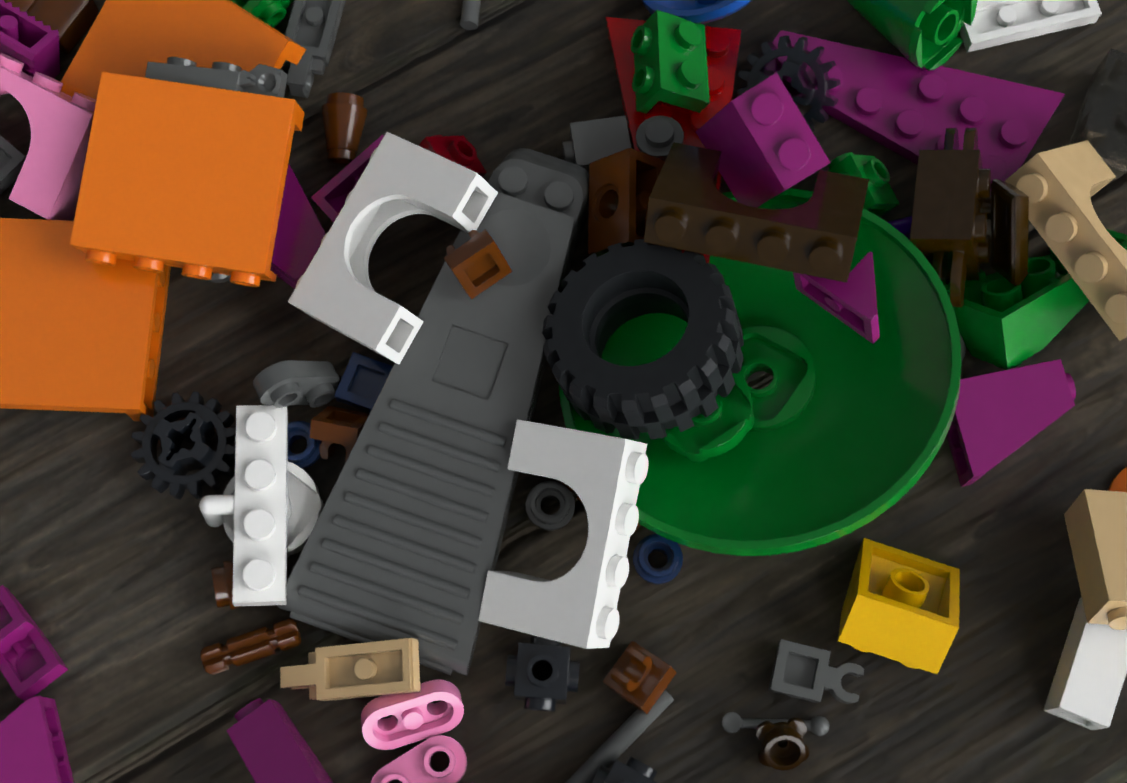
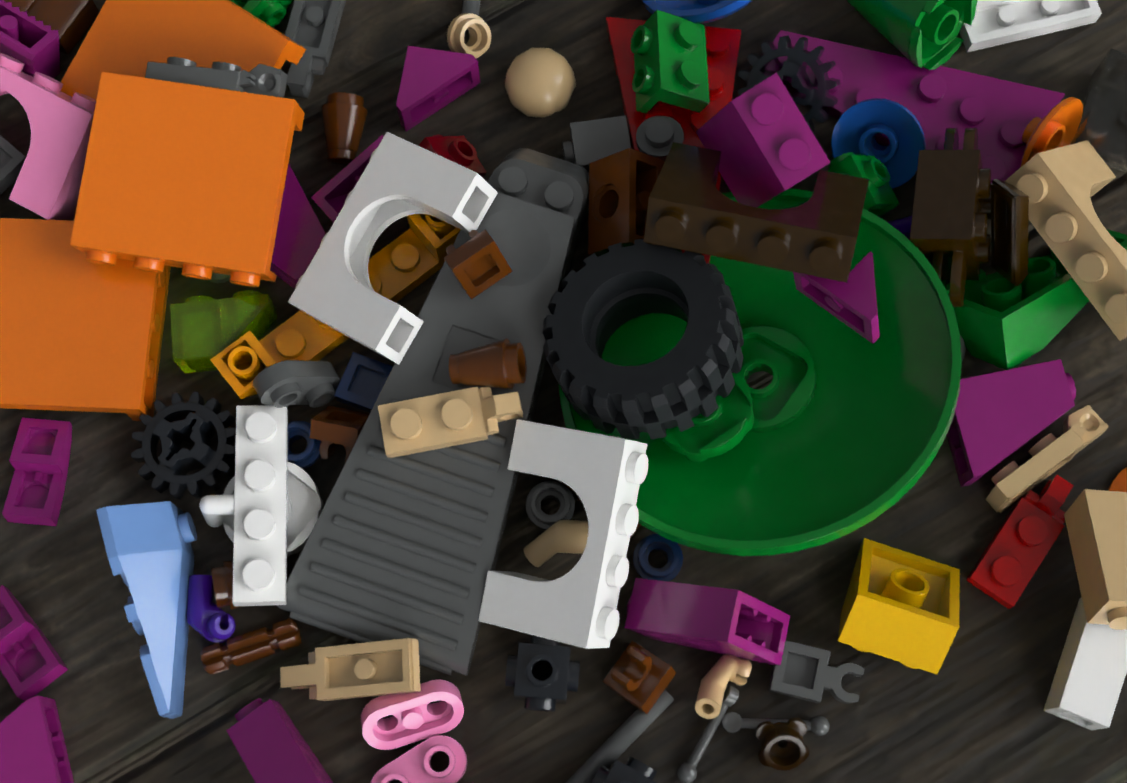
none -> magenta slope [2,417,73,526]
none -> medium blue wedge [96,501,197,719]
none -> clear neon green slope [170,290,277,373]
none -> dark purple arm [186,575,236,643]
none -> light orange slope [210,214,461,399]
none -> tan hinge [378,386,523,458]
none -> magenta slope [396,46,480,132]
none -> tan plate [447,13,491,59]
none -> reddish brown cone [449,339,527,389]
none -> tan hair [505,48,576,118]
none -> tan arm [523,520,588,567]
none -> magenta slope [624,578,790,666]
none -> dark grey hinge [677,684,739,783]
none -> tan arm [695,654,752,719]
none -> blue dish [831,98,926,189]
none -> red hinge [966,474,1074,609]
none -> tan hinge [985,405,1109,513]
none -> orange dish [1021,97,1083,167]

